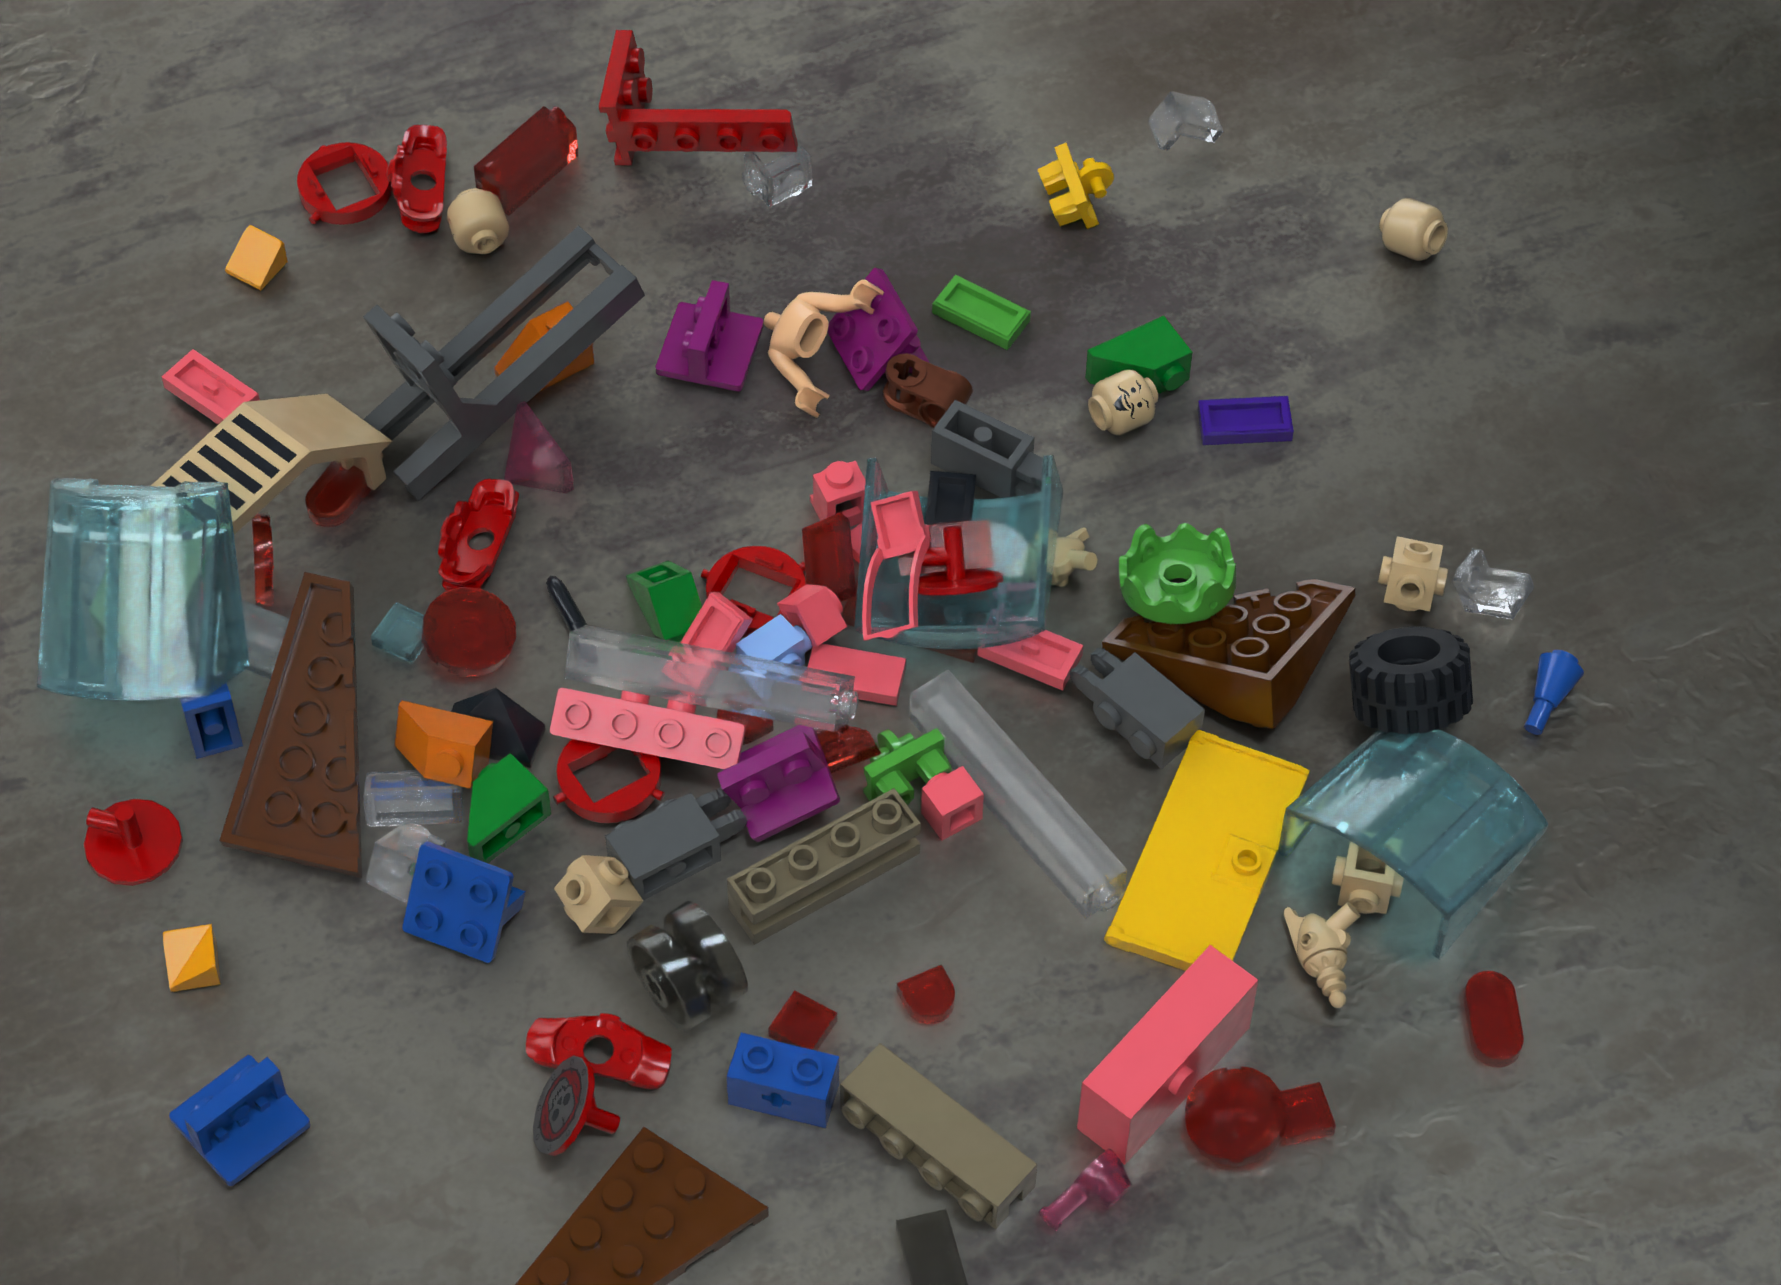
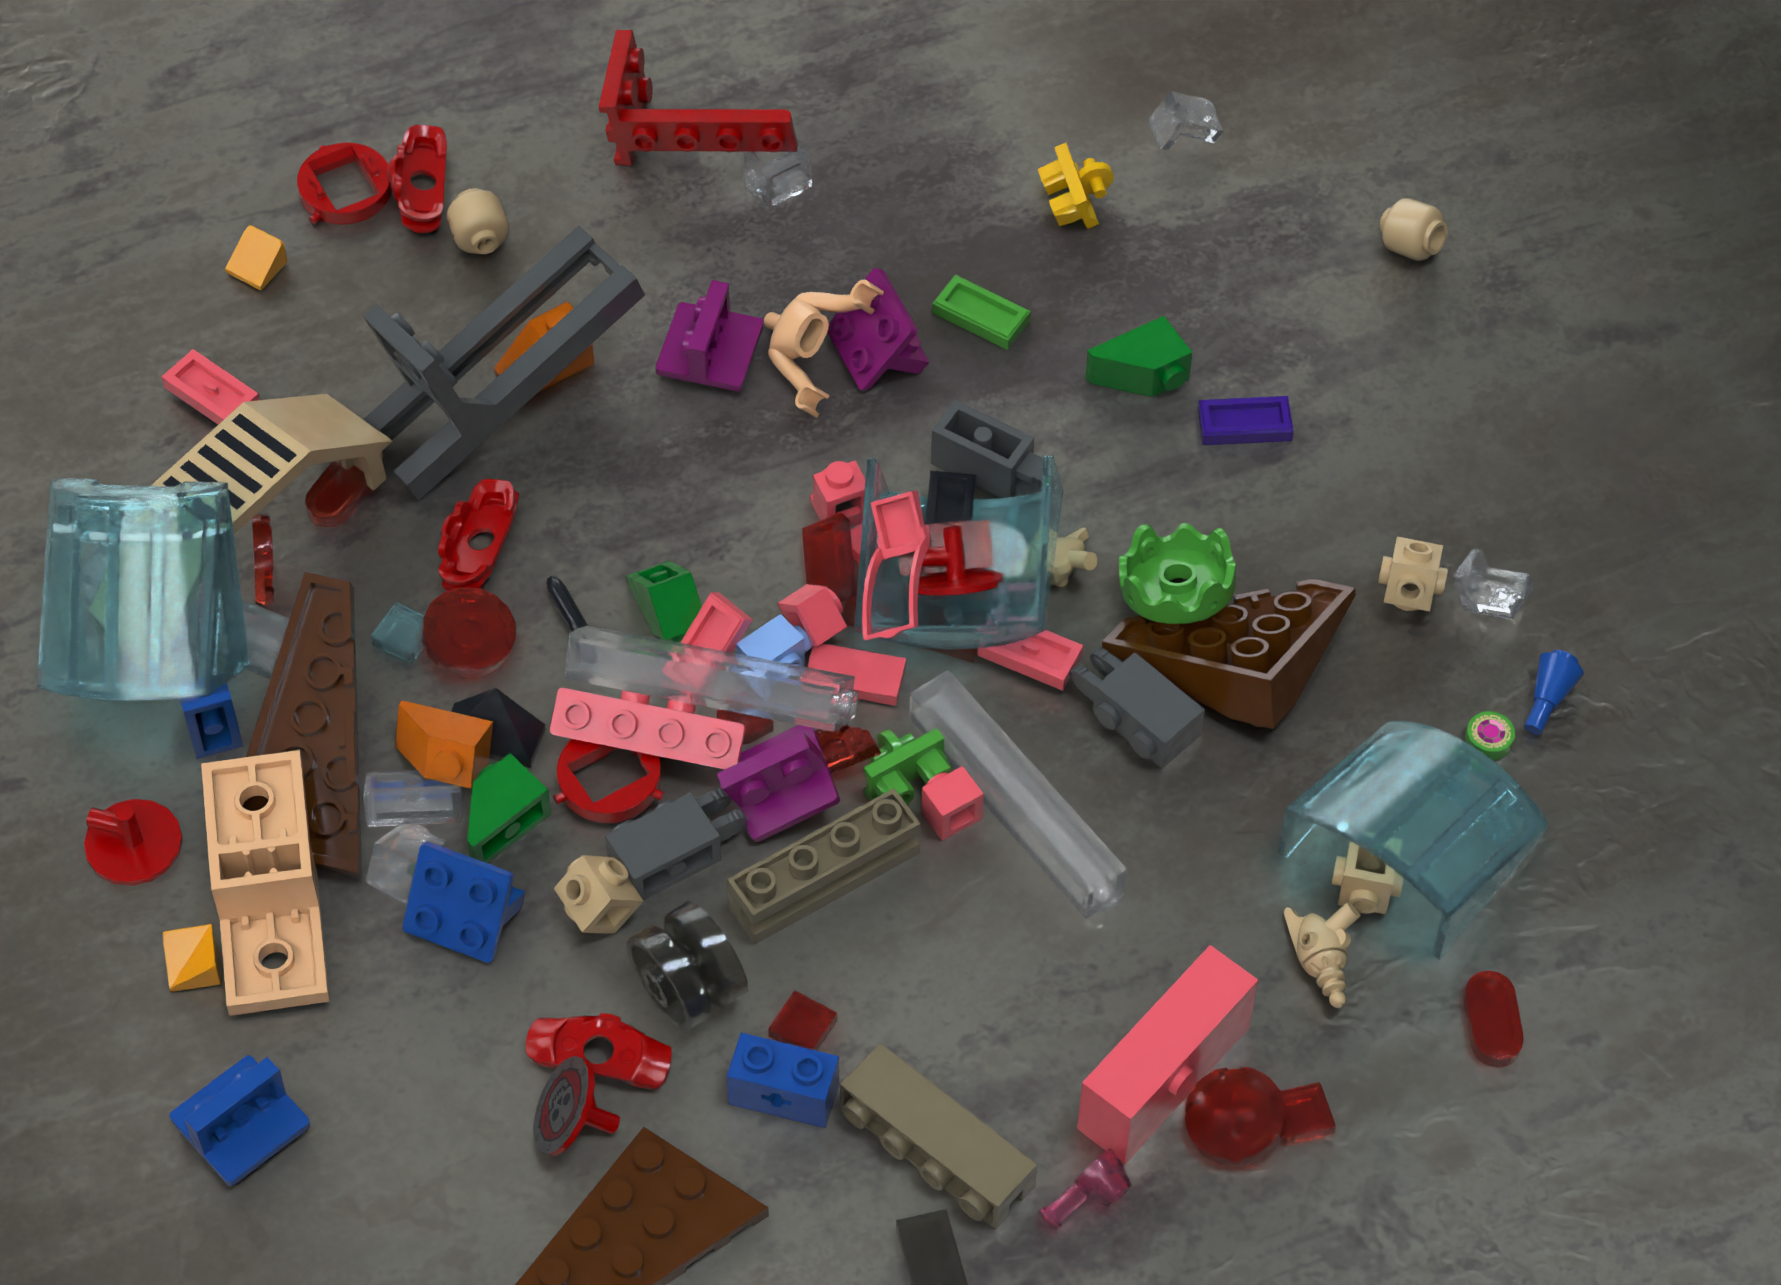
clear red brick [473,106,578,216] -> none
clear pink slope [504,401,574,494] -> none
red piece [701,546,807,638] -> none
copper piece [883,353,973,428] -> none
clear red tile [897,964,955,1024] -> none
tan head [1088,369,1159,436] -> none
yellow door [1104,730,1310,971] -> none
black tyre [1349,627,1473,734] -> none
none -> light nougat bracket [201,750,330,1016]
none -> tile [1465,711,1515,760]

